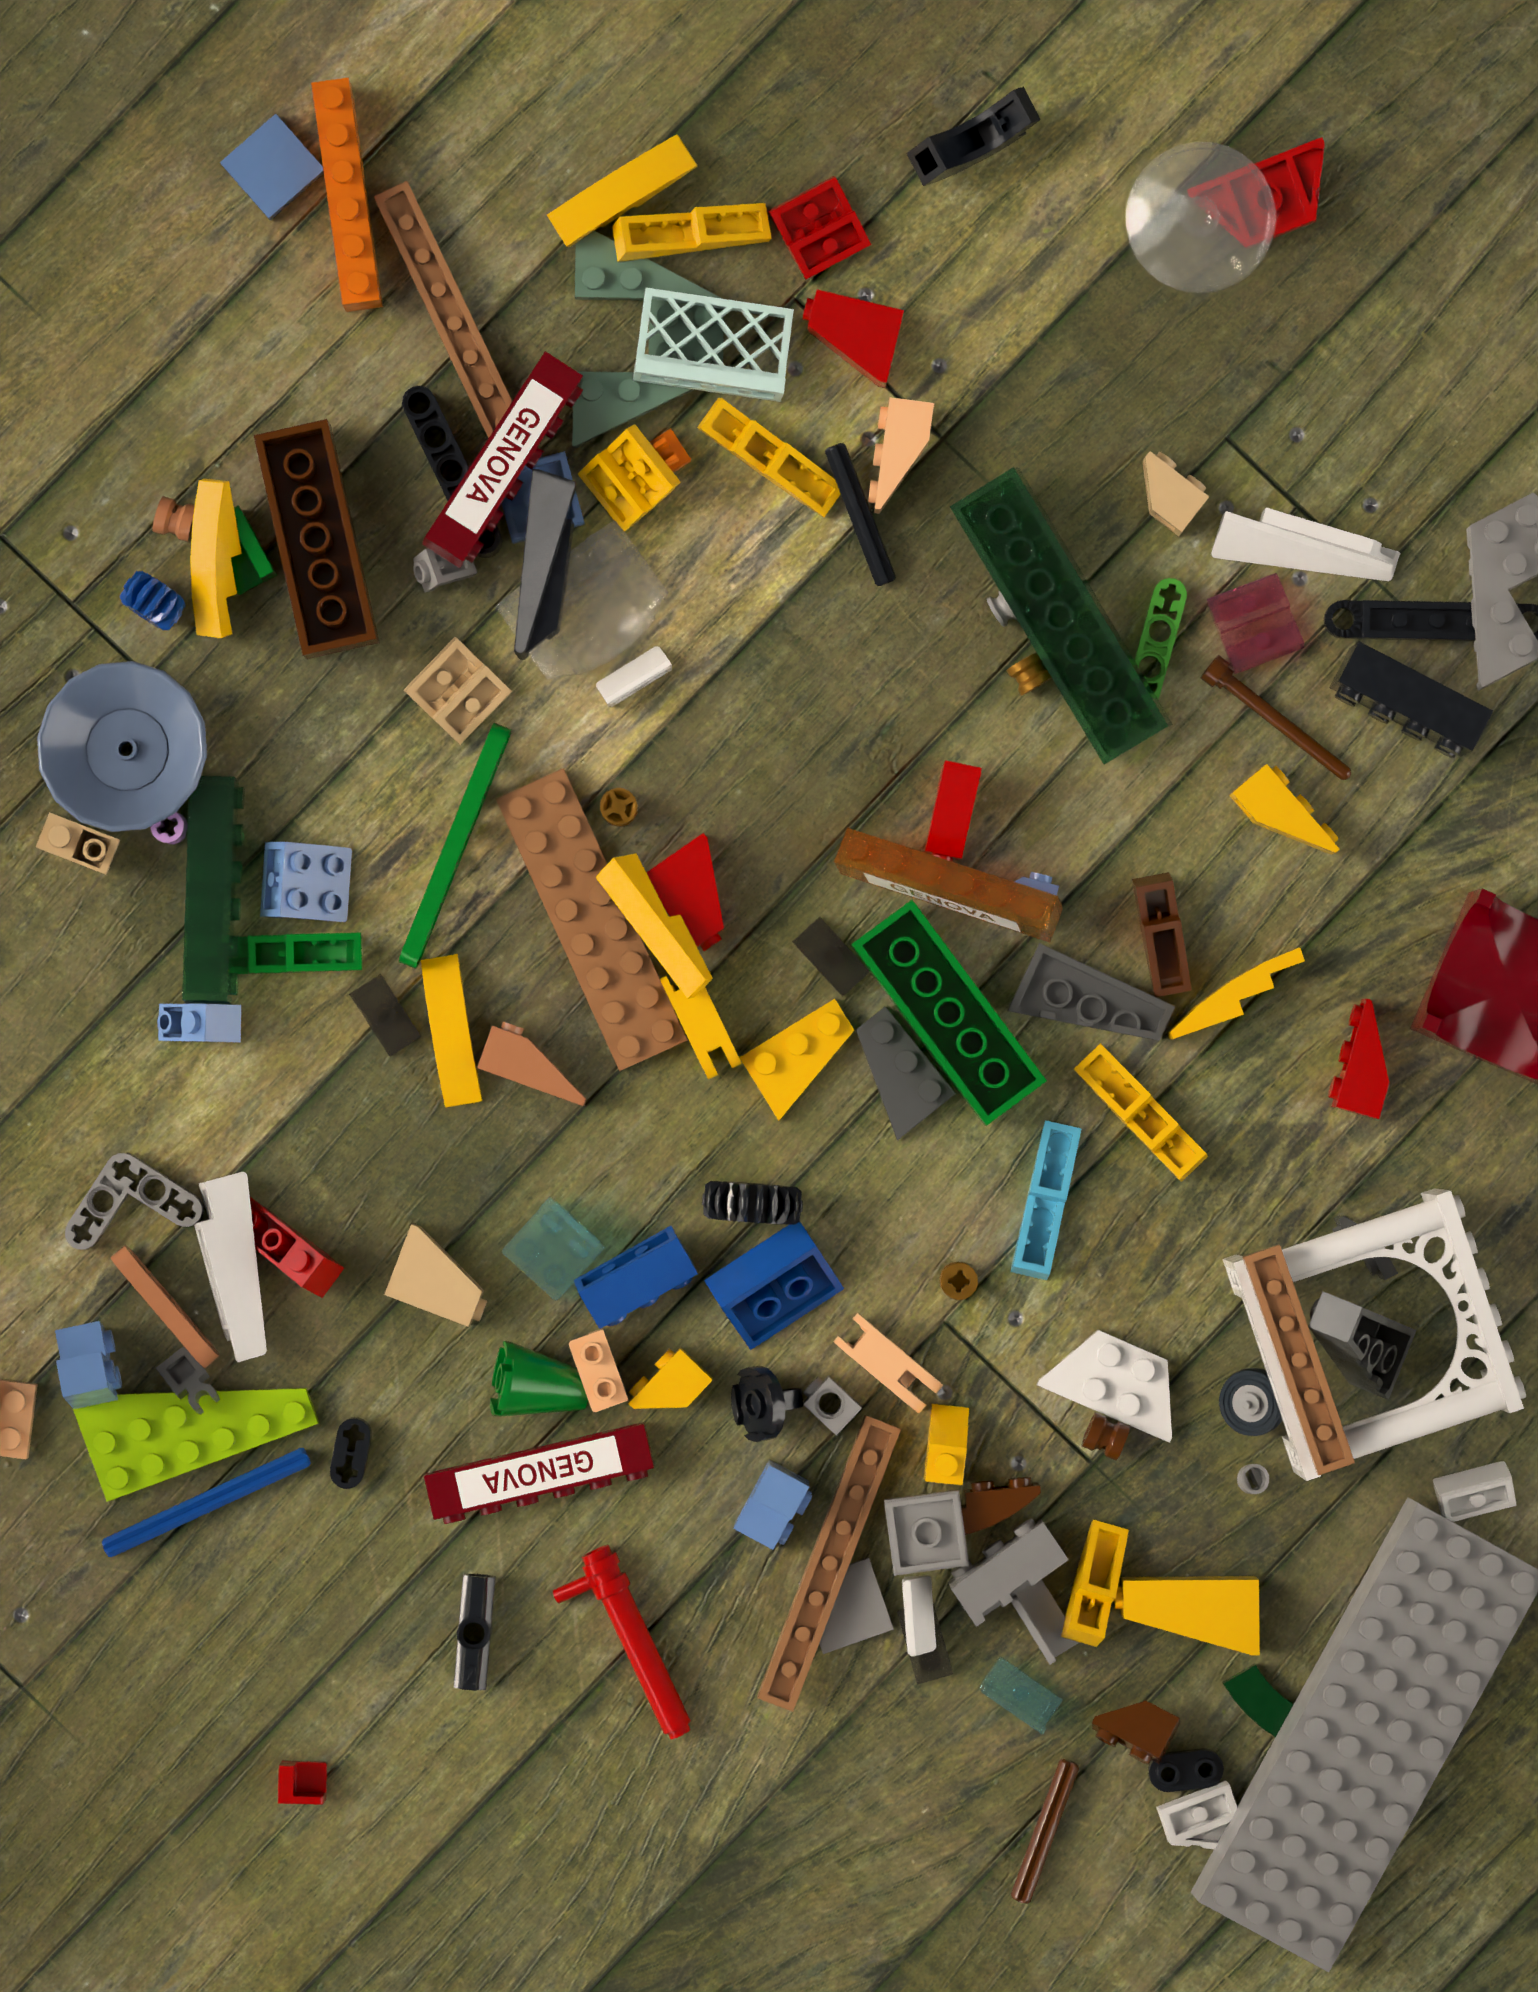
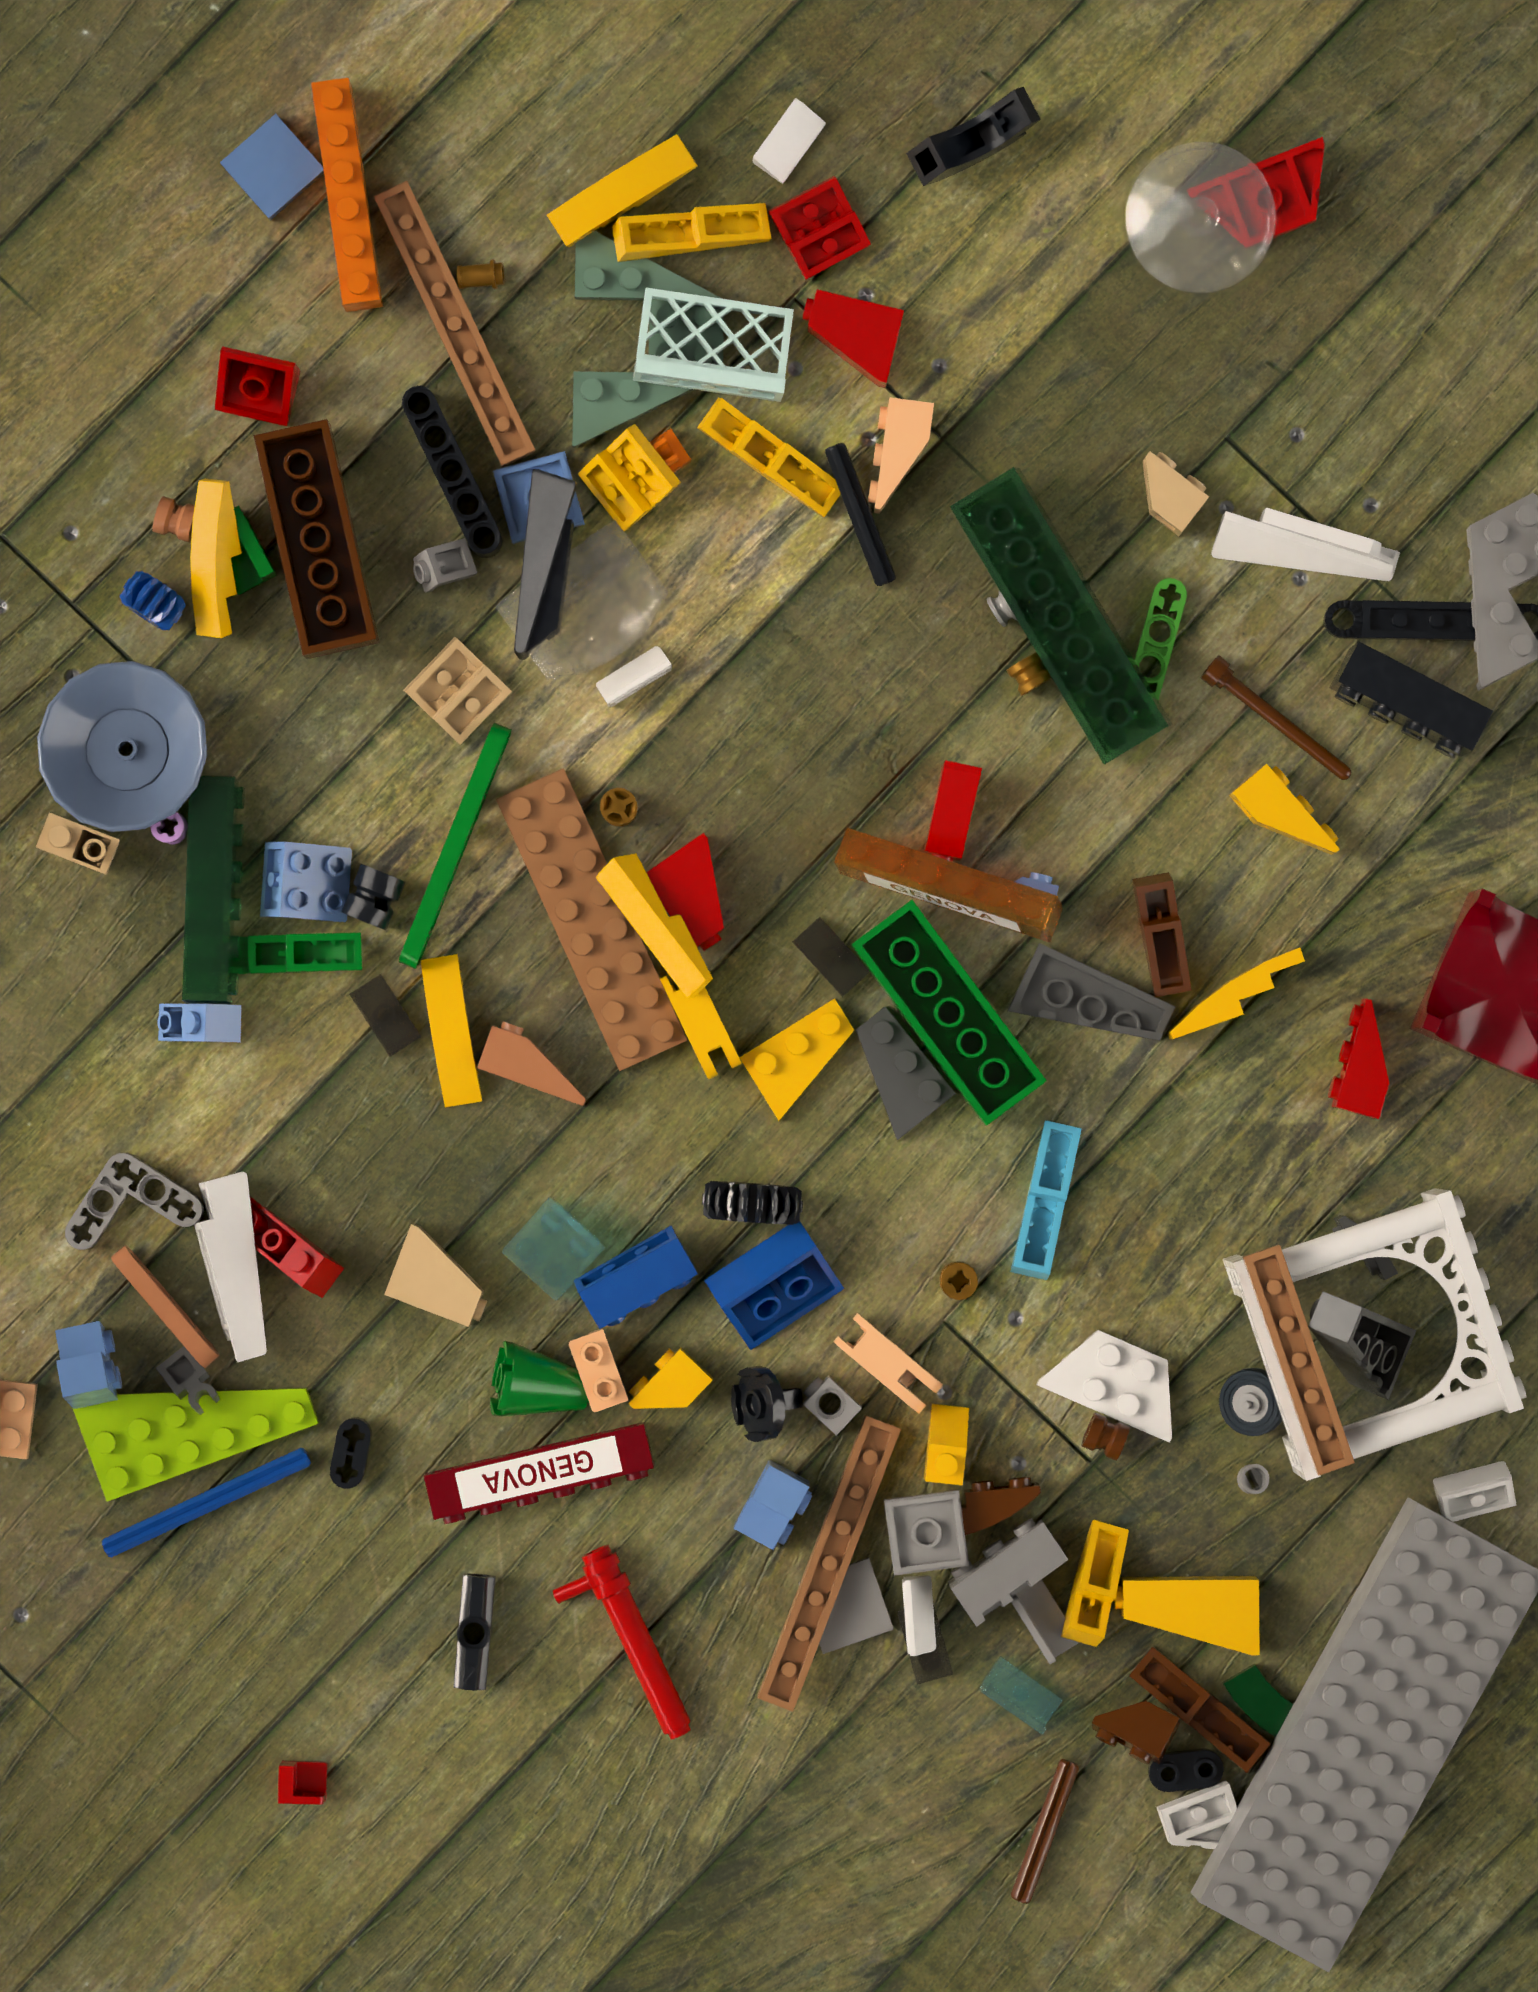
brick [422,351,583,568] -> none
yellow slope [1074,1043,1208,1182] -> none
clear pink slope [1207,573,1304,674] -> none
none -> red slope [215,346,301,426]
none -> black wheel [341,864,406,930]
none -> pearl gold pin [457,259,505,289]
none -> white slope [753,98,826,184]
none -> reddish brown slope [1129,1647,1272,1773]

